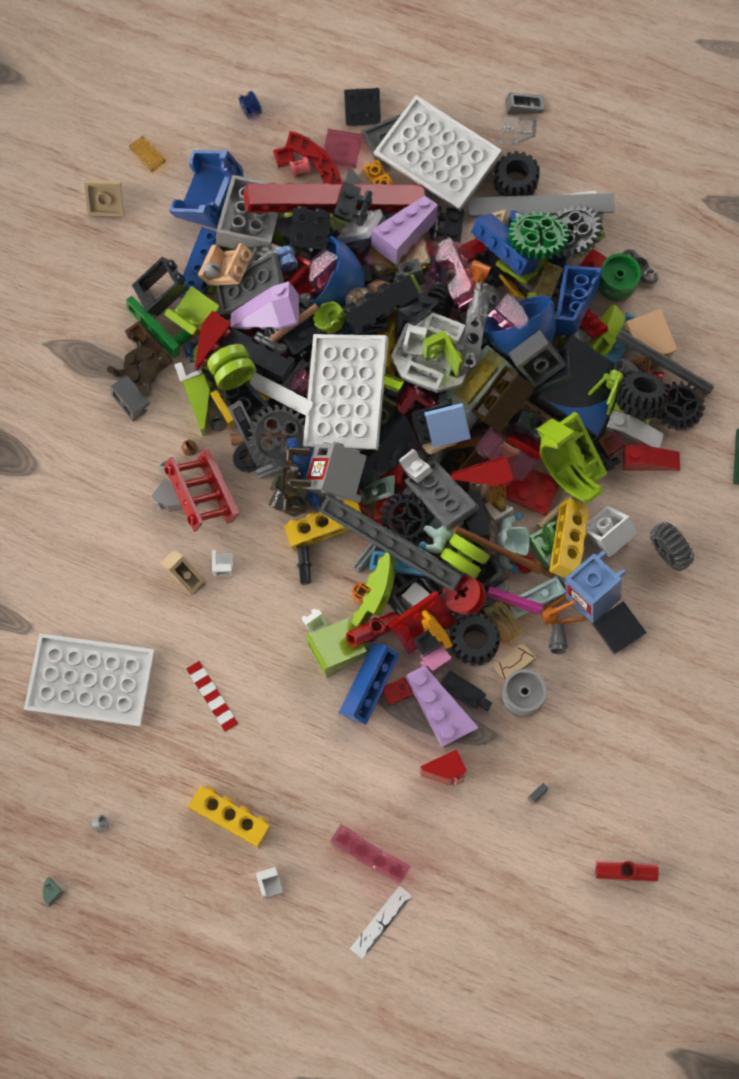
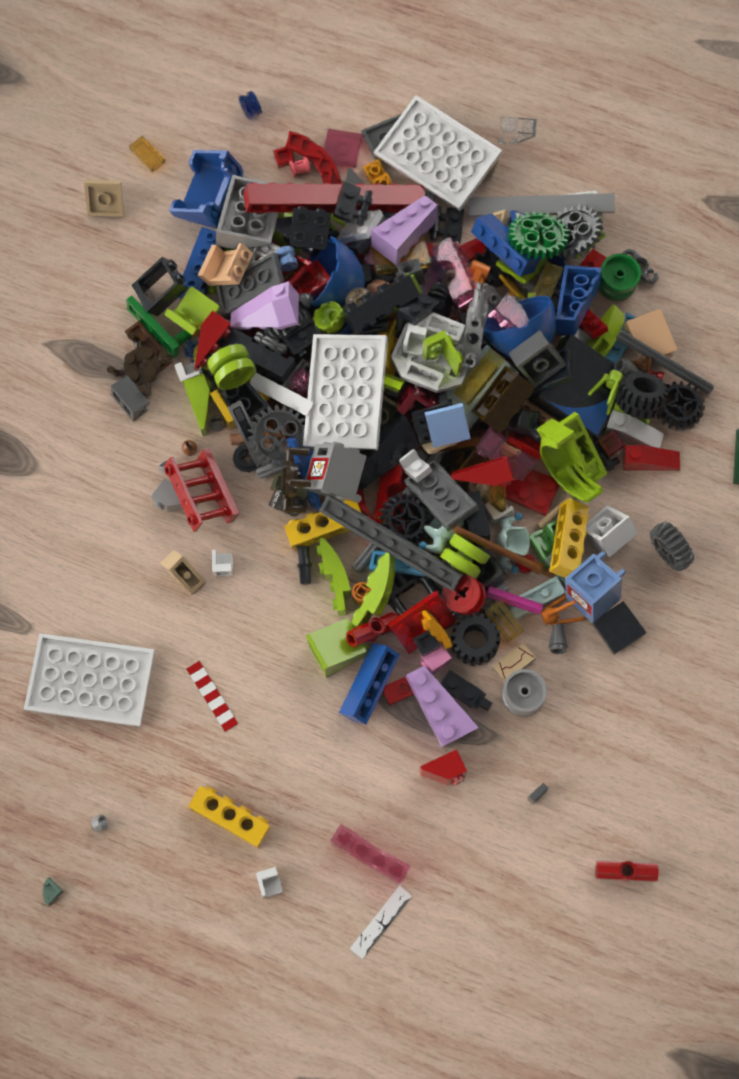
light grey hinge [205,262,221,277] -> none
nougat bar [270,304,319,342] -> none
tile [302,609,328,633] -> none
clear pink slope [309,248,338,294] -> none
black bracket [344,88,381,126] -> none
sand green slope [359,475,395,505] -> none
white panel [402,582,430,608] -> none
black tyre [494,151,540,197] -> none
dark grey slope [505,92,544,115] -> none
none -> lime slope [316,538,351,616]

